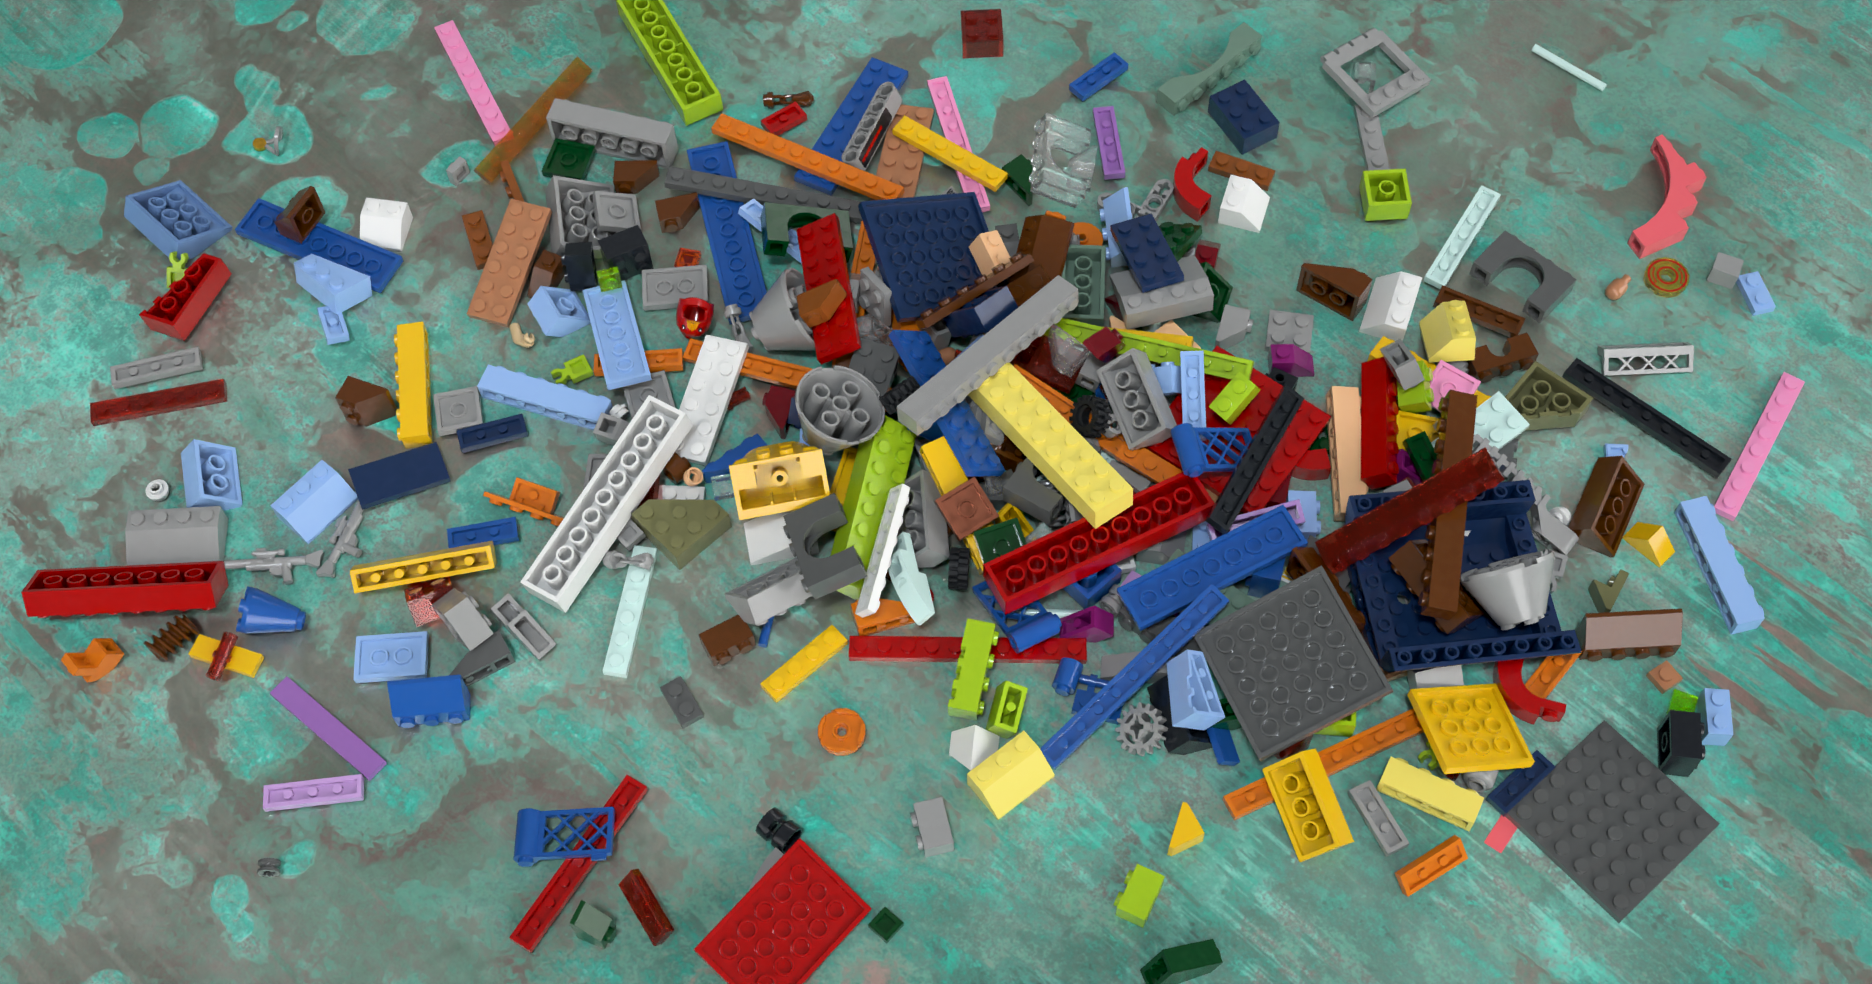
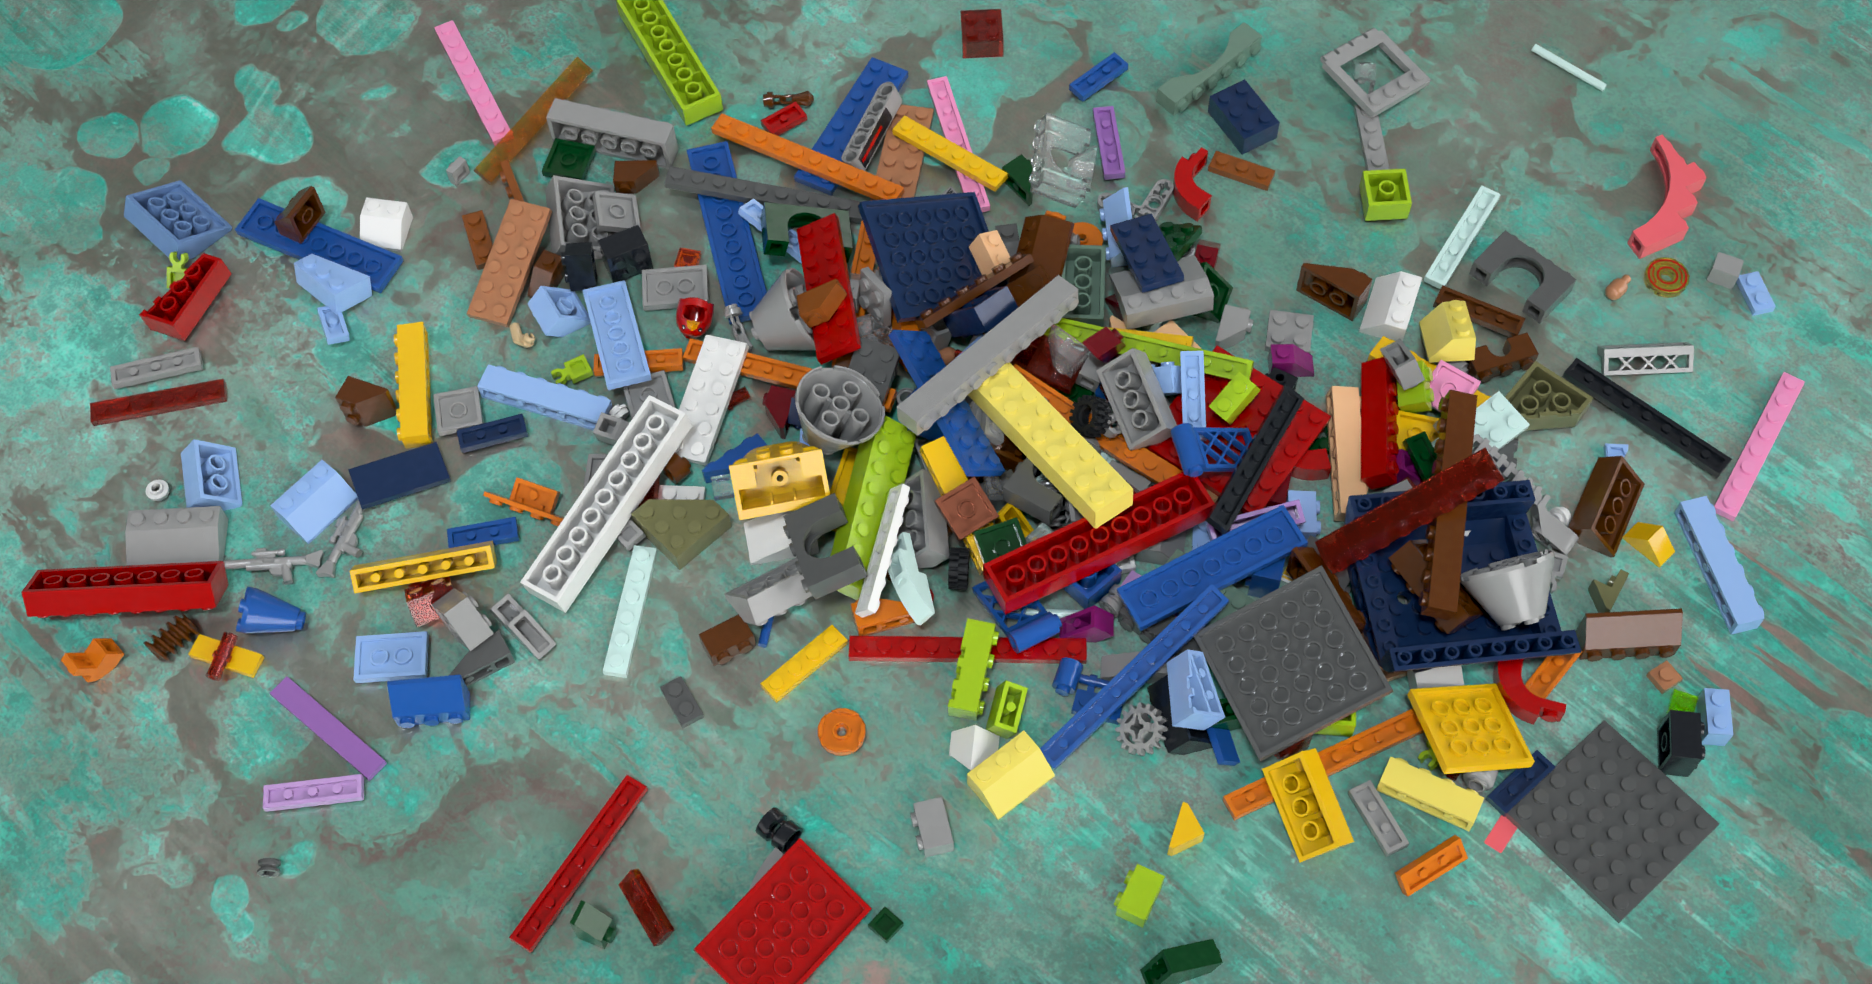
light grey piece [253,126,283,156] -> none
blue piece [513,807,615,867] -> none
clear neon green plate [596,266,622,292] -> none
light grey piece [603,550,654,570] -> none
reddish brown slope [655,192,700,233] -> none
light nougat hinge [683,467,703,487] -> none
black tyre [879,376,920,415] -> none
white slope [1218,175,1270,233] -> none

